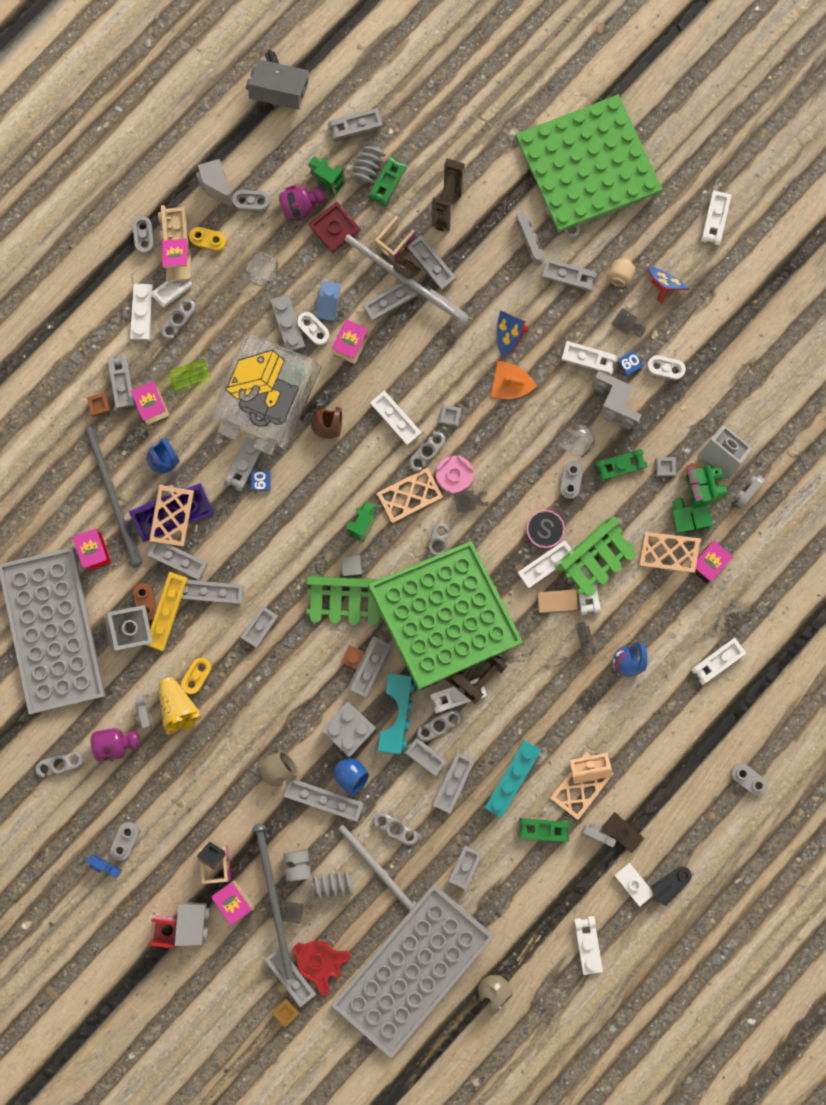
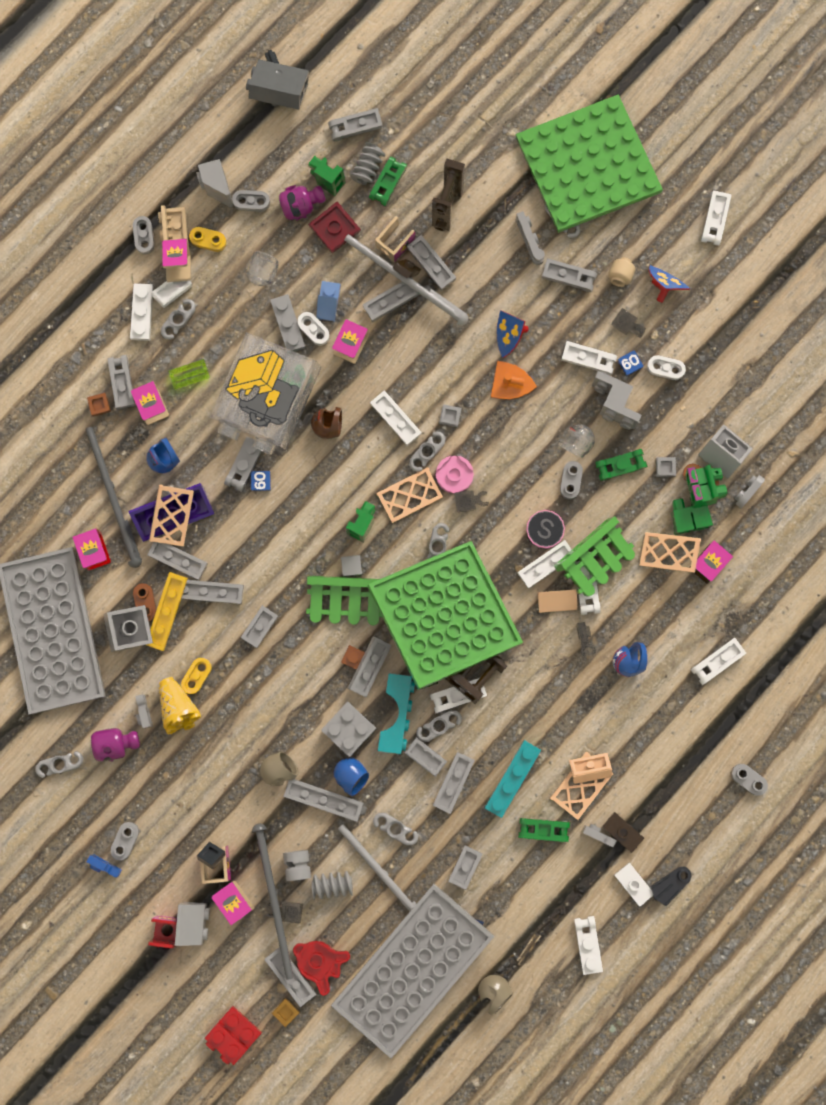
none -> red plate [205,1006,262,1065]

